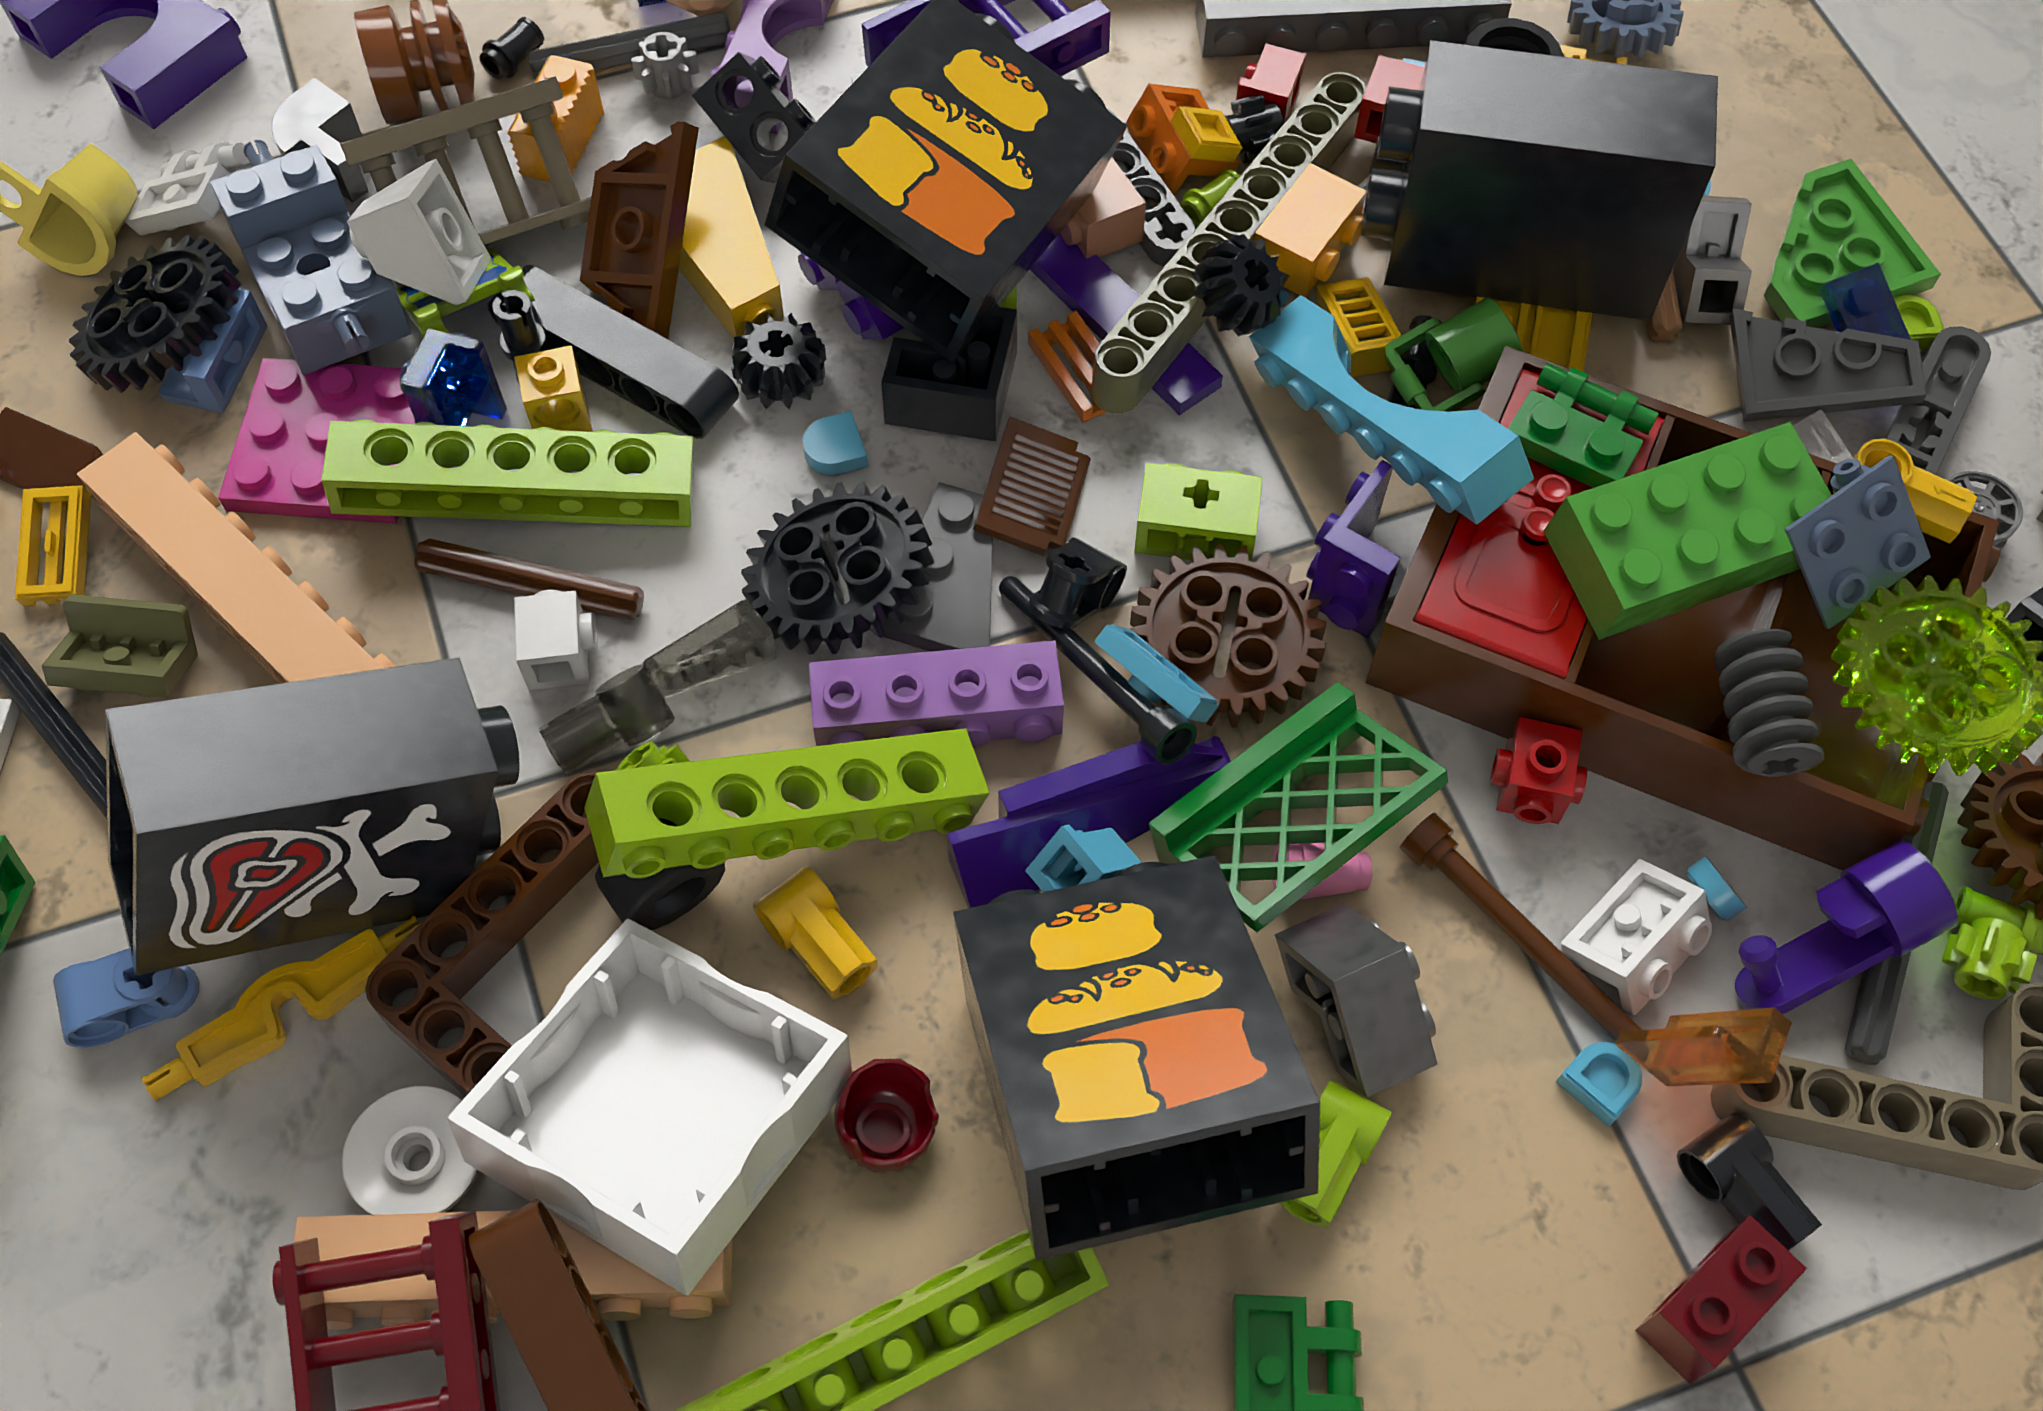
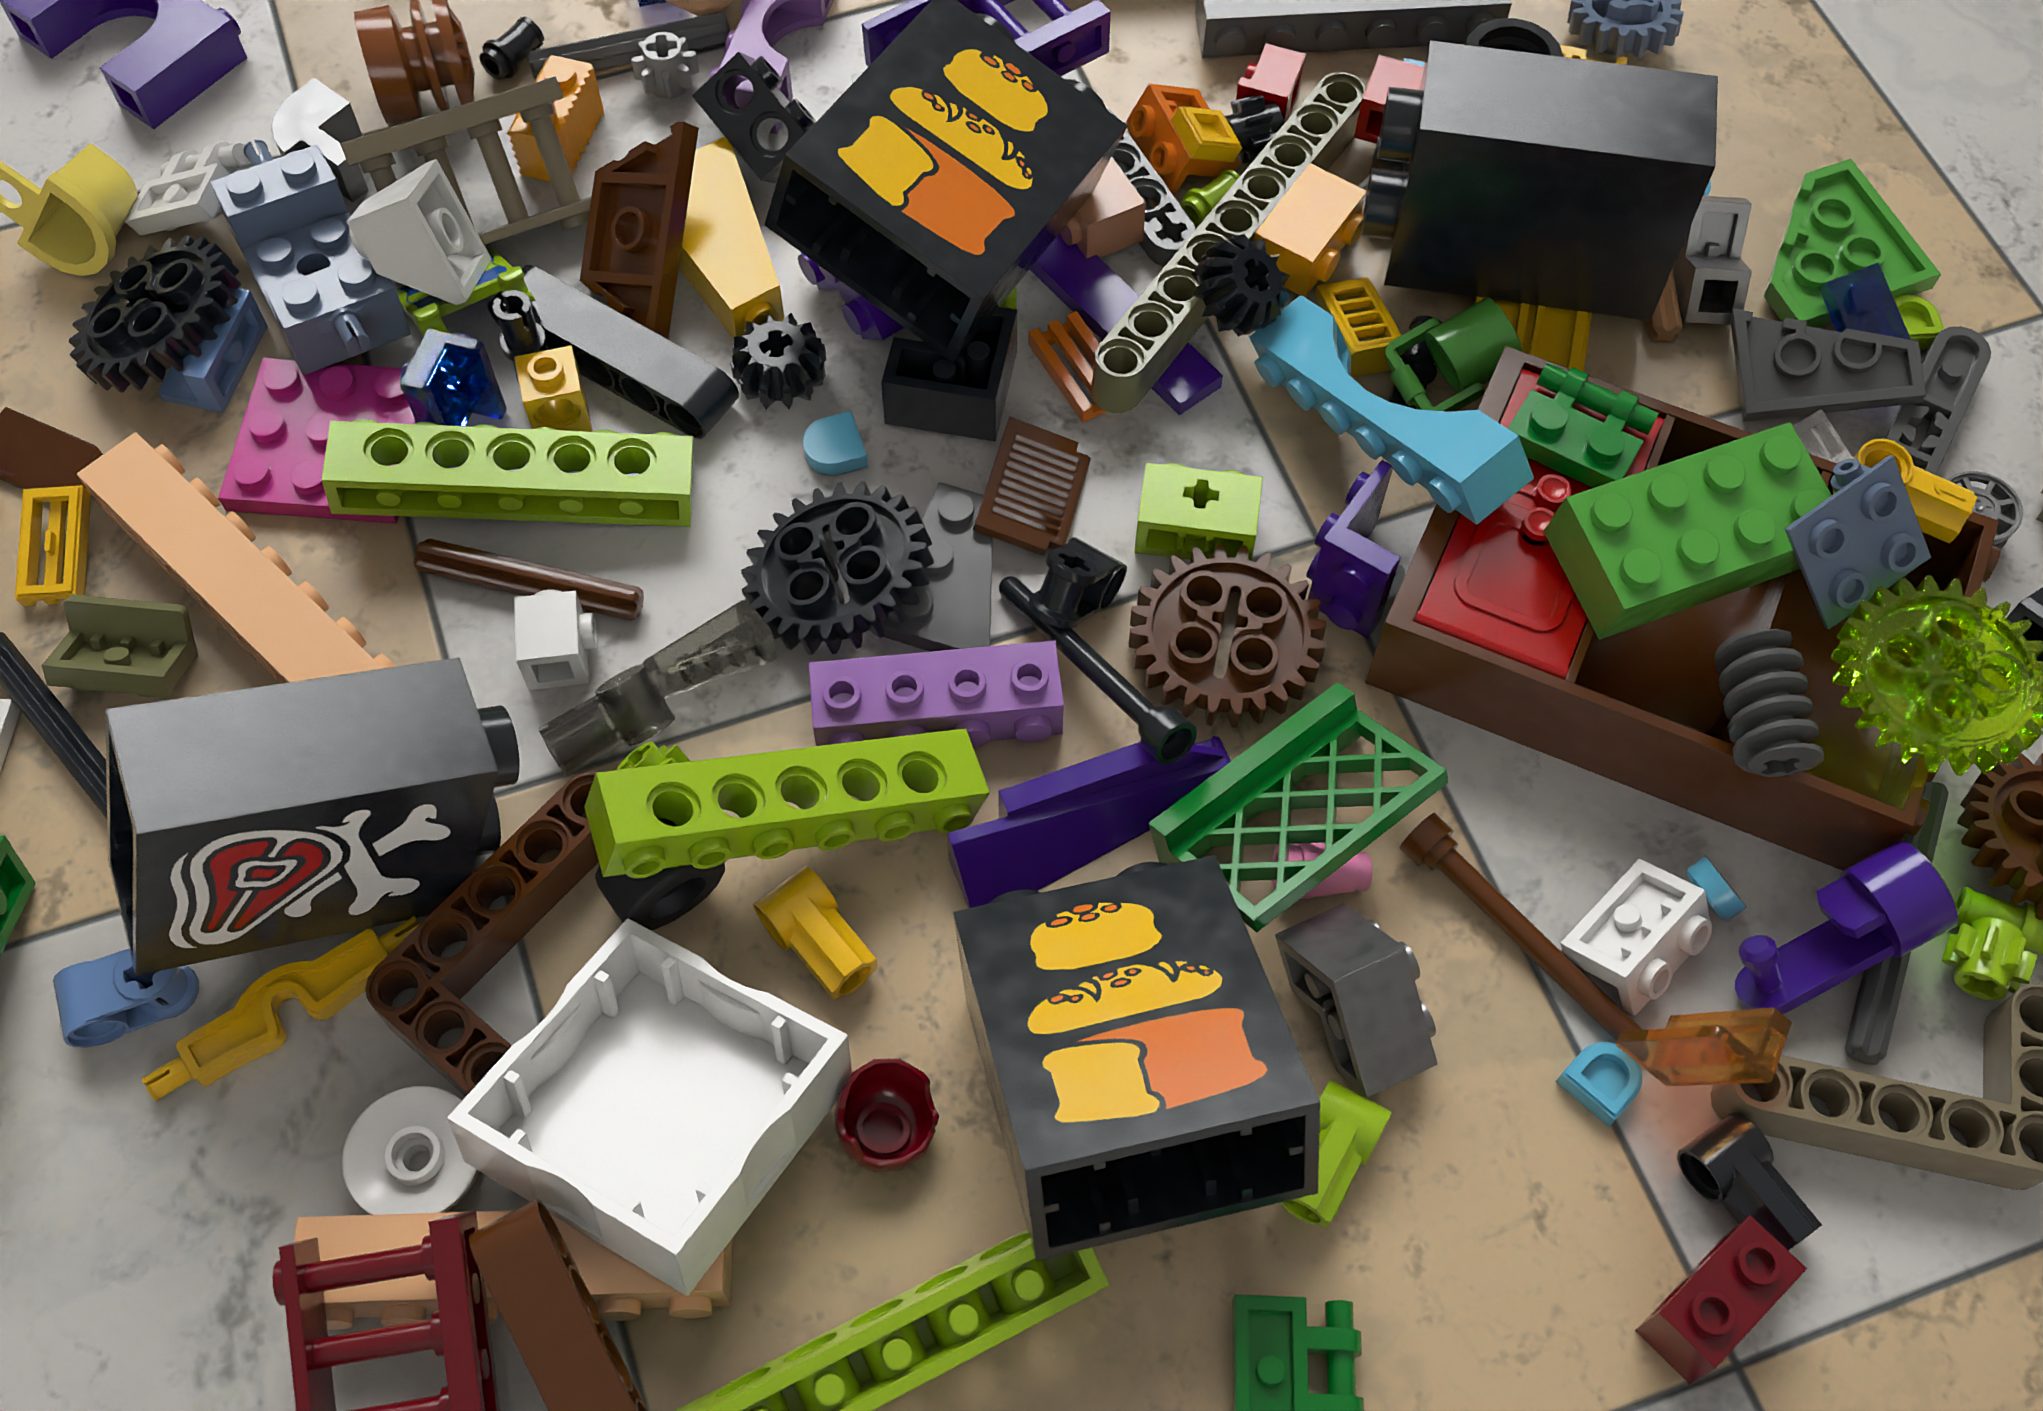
medium azure brick [1025,825,1142,892] -> none
medium azure plate [1094,624,1219,722] -> none
red brick [1490,717,1588,824] -> none

